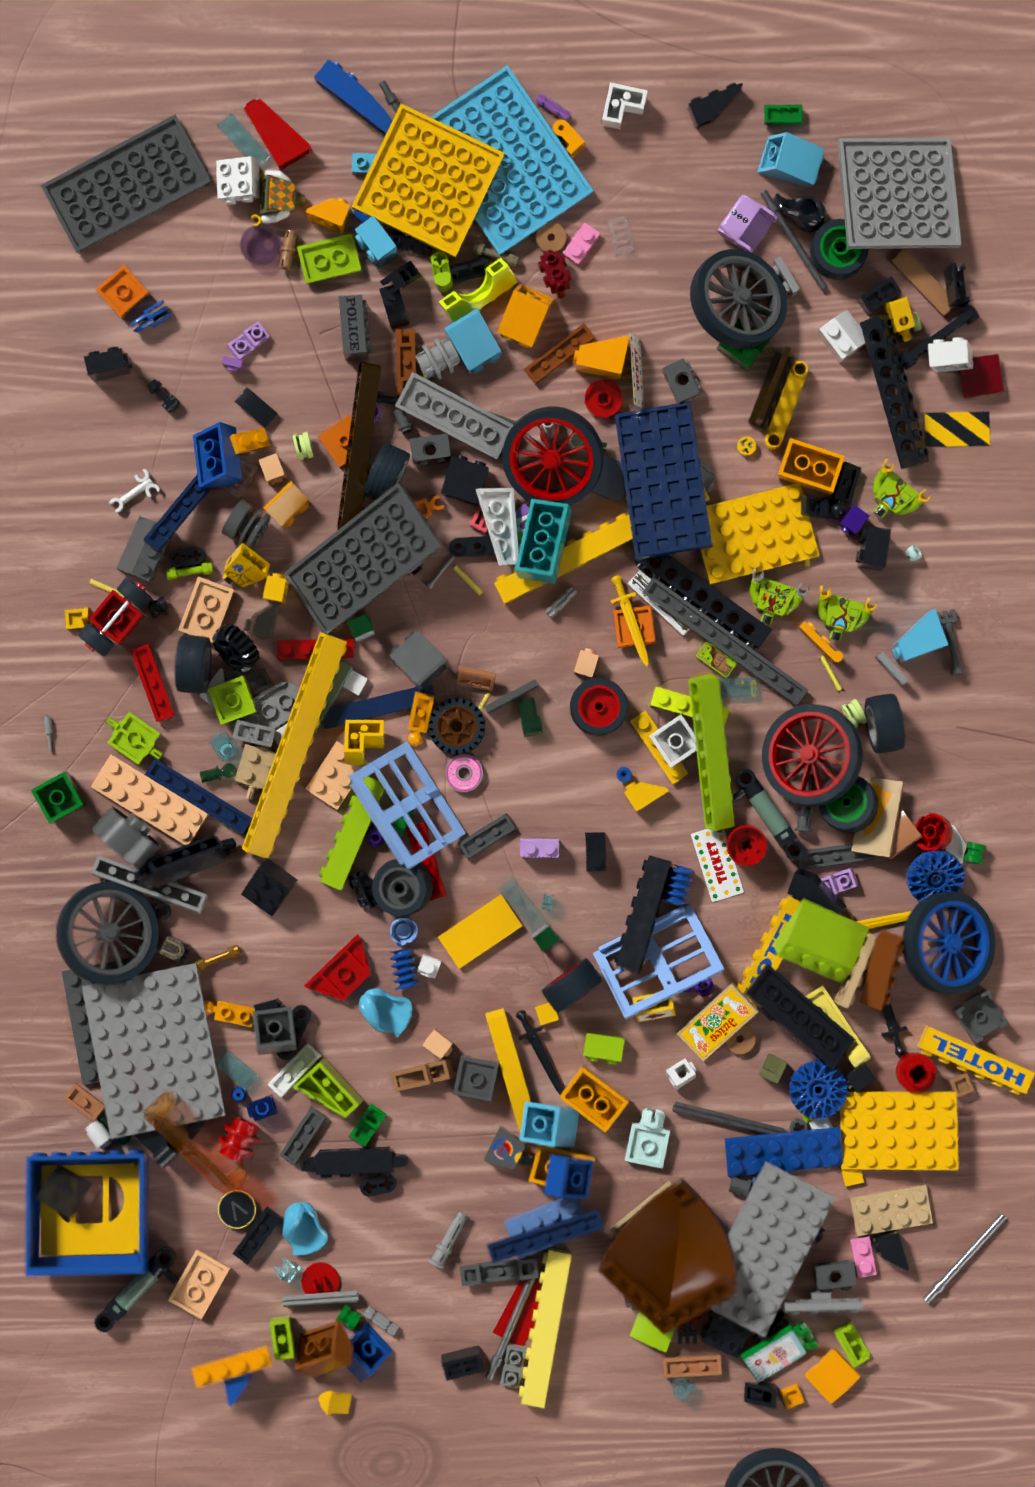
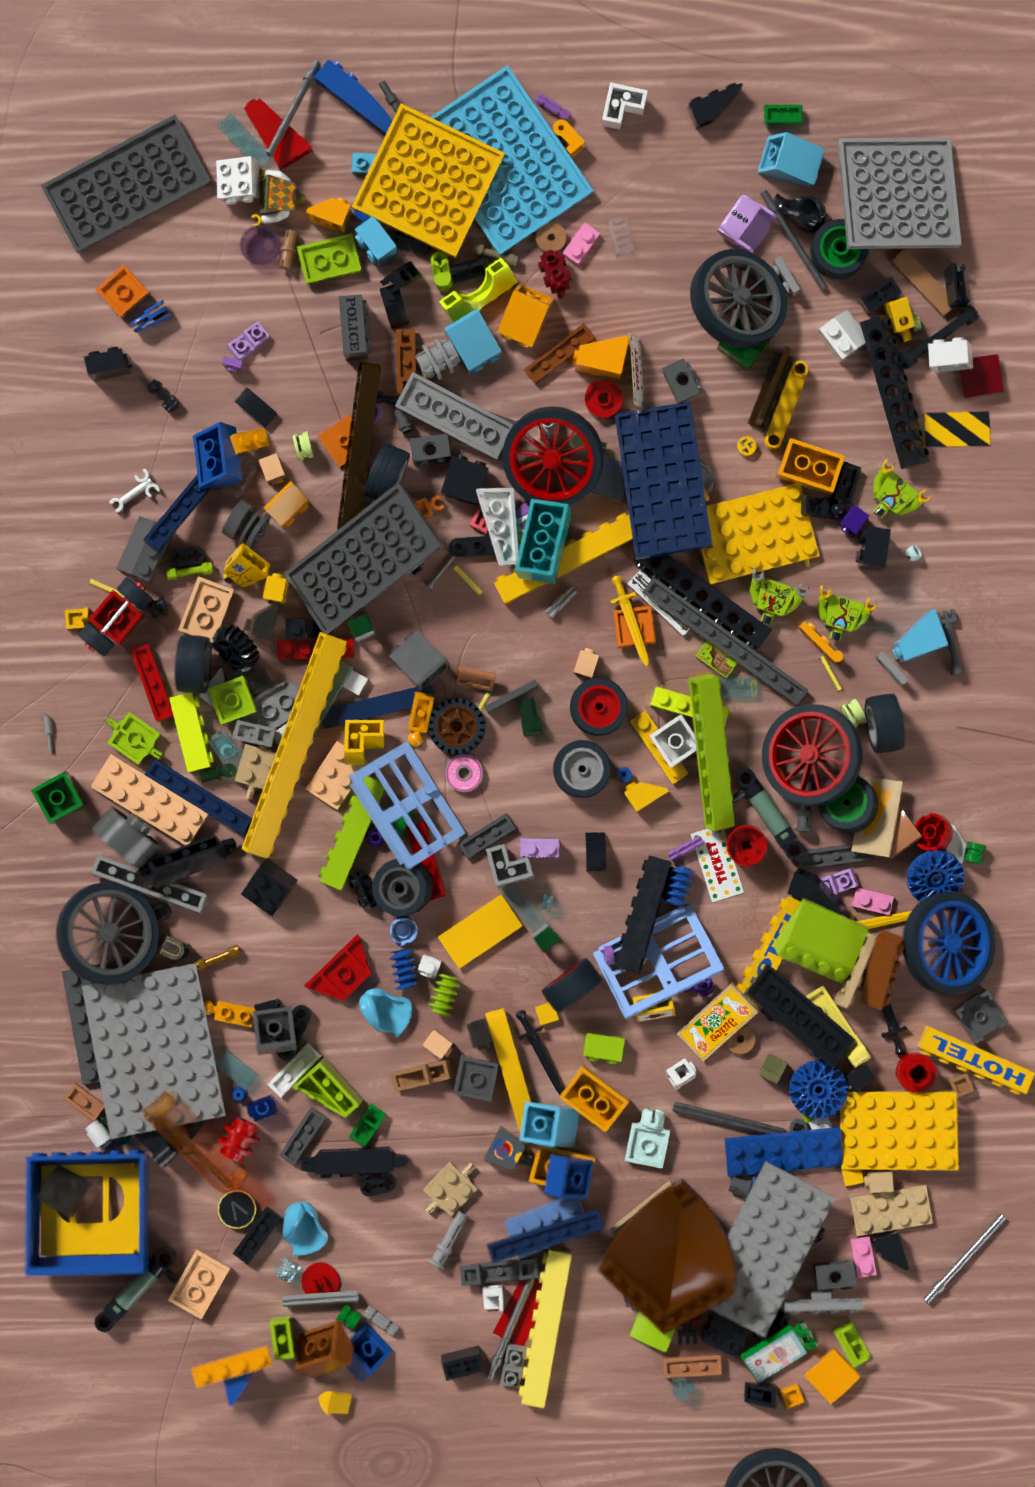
none -> neon yellow brick [169,693,214,773]
none -> flat silver bar [266,60,321,157]
none -> black slope [285,619,322,640]
none -> tan plate [423,1162,478,1216]
none -> lime piece [428,974,461,1017]
none -> clear smoke slope [467,1017,492,1050]
none -> white panel [483,1285,503,1311]
none -> light grey brick [486,844,535,888]
none -> wheel [553,740,611,798]
none -> medium lavender tile [602,945,614,965]
none -> medium lavender axle [668,836,704,861]
none -> bright pink plate [851,887,894,915]
none -> tan brick [864,1170,894,1193]

